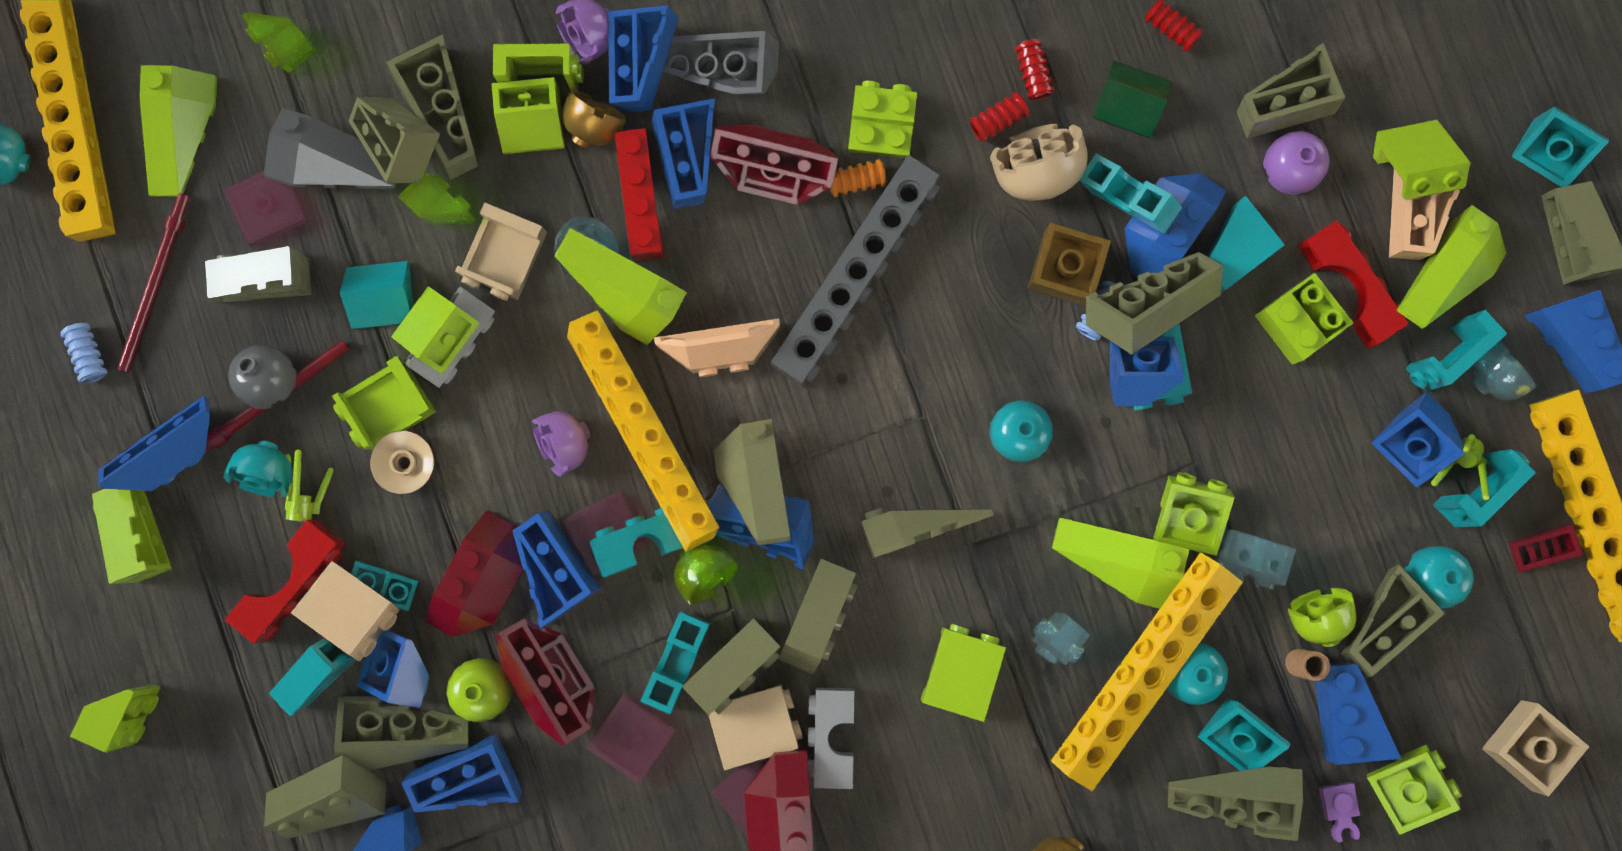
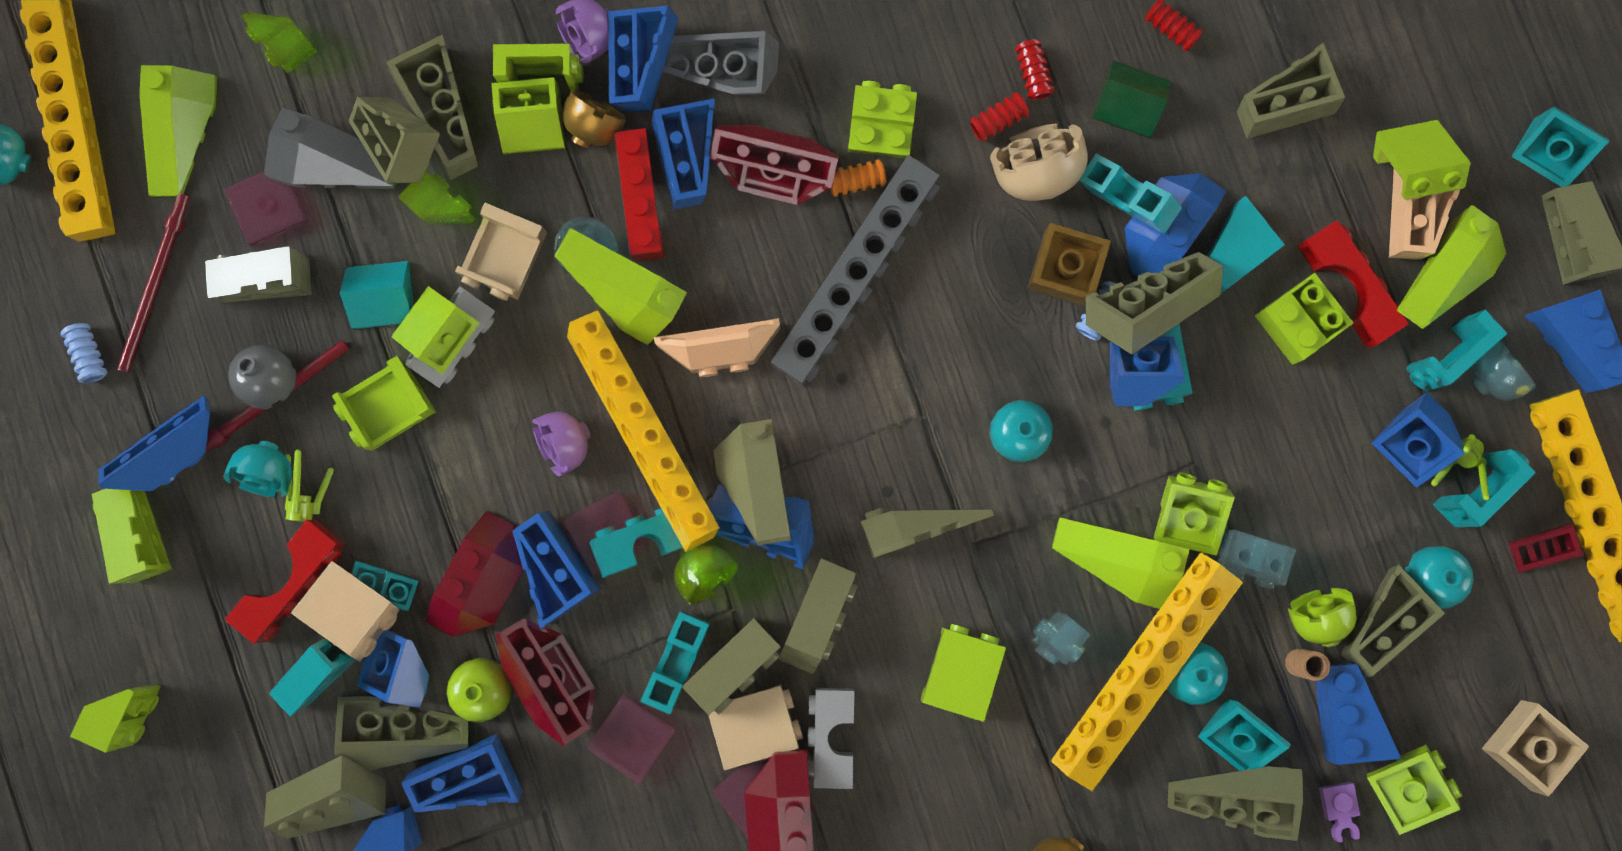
tan dish [370,431,434,494] -> none
medium lavender cylinder [1263,131,1330,195] -> none

